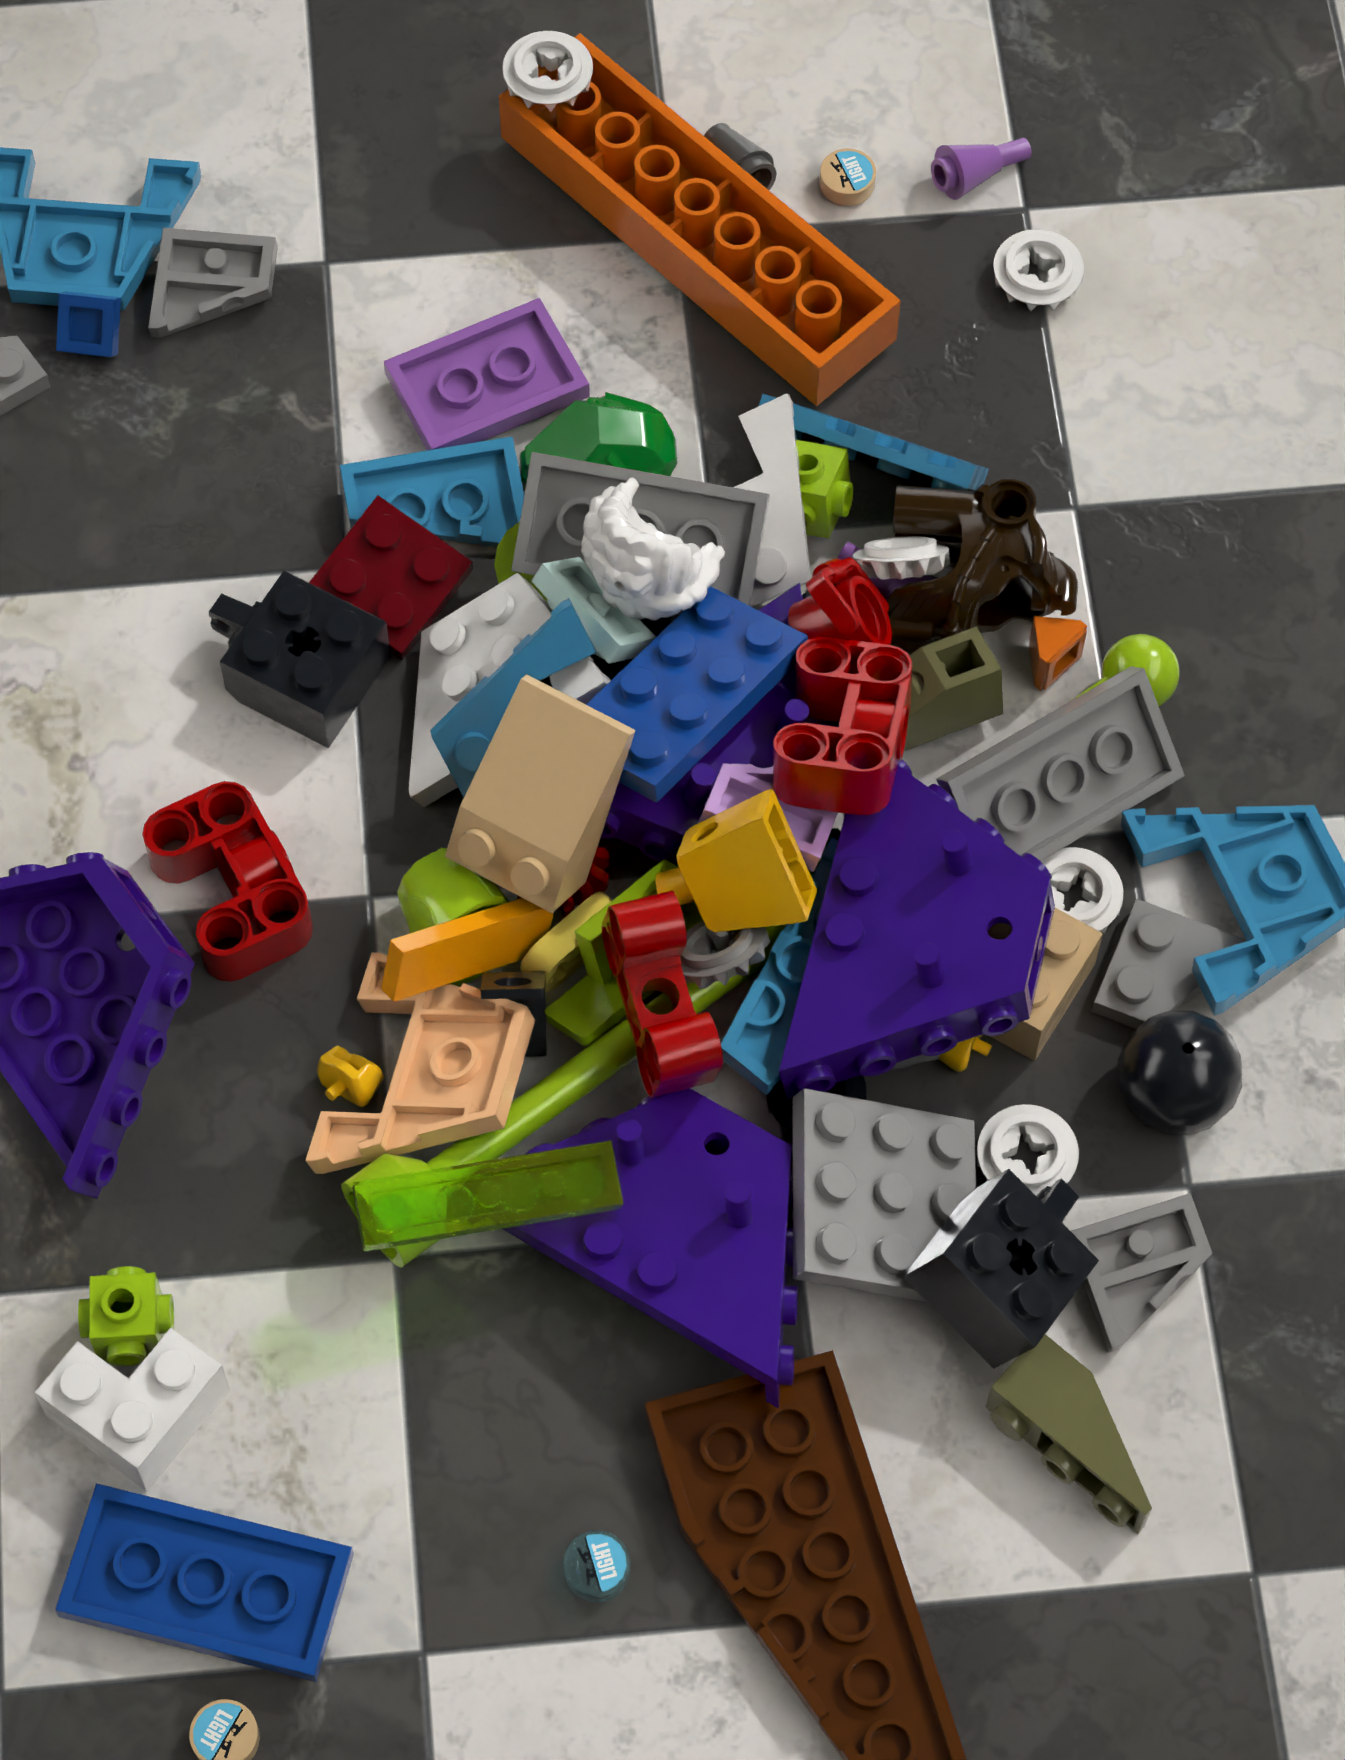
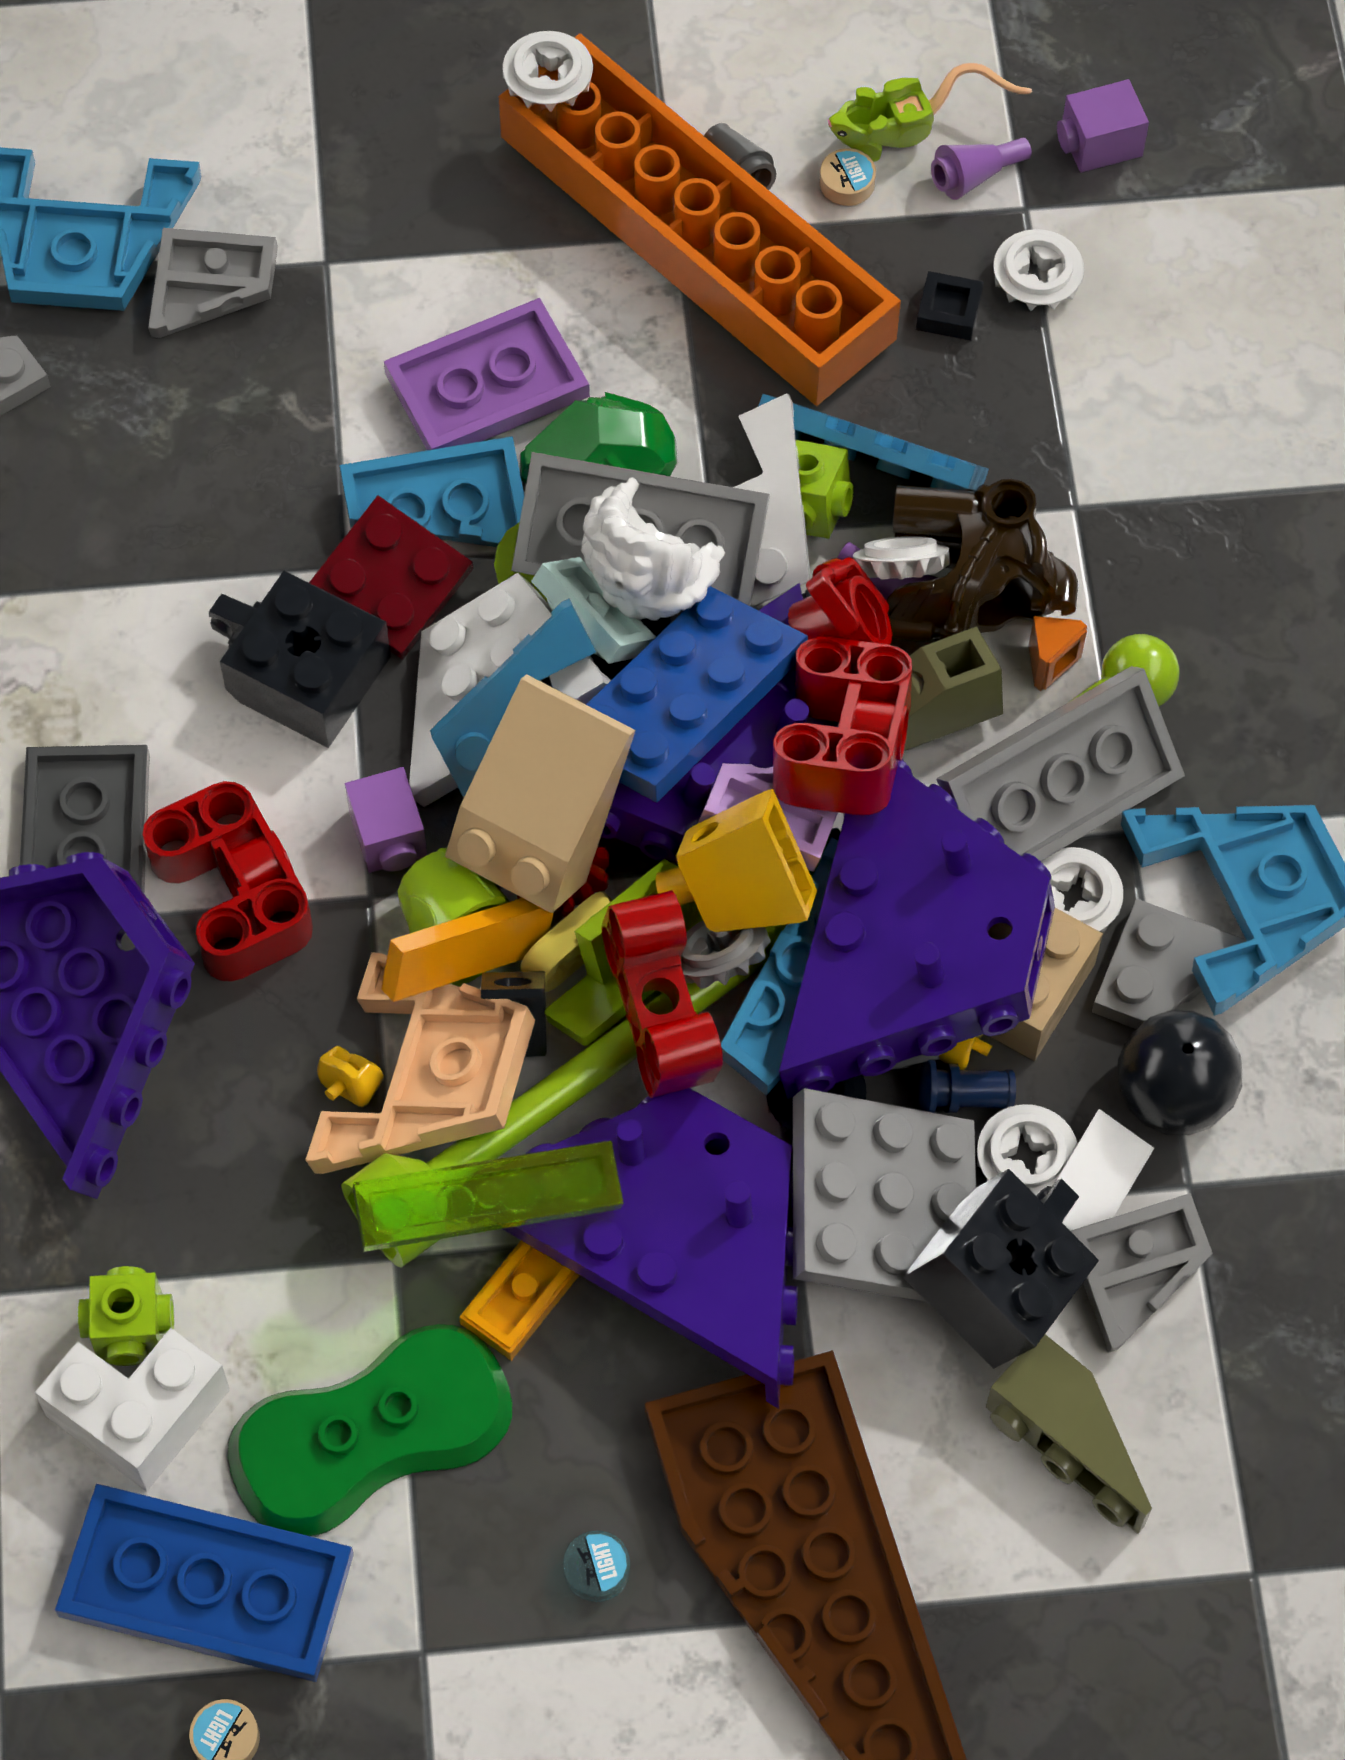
blue plate [56,291,121,357] -> none
none -> dark grey tile [20,745,150,893]
none -> green plate [228,1324,512,1536]
none -> medium lavender brick [345,767,427,873]
none -> light orange tile [459,1241,579,1361]
none -> lime animal [828,63,1032,162]
none -> black tile [916,271,984,341]
none -> dark blue pin [917,1060,1016,1113]
none -> white sticker [1055,1109,1154,1231]
none -> medium lavender brick [1057,79,1149,173]

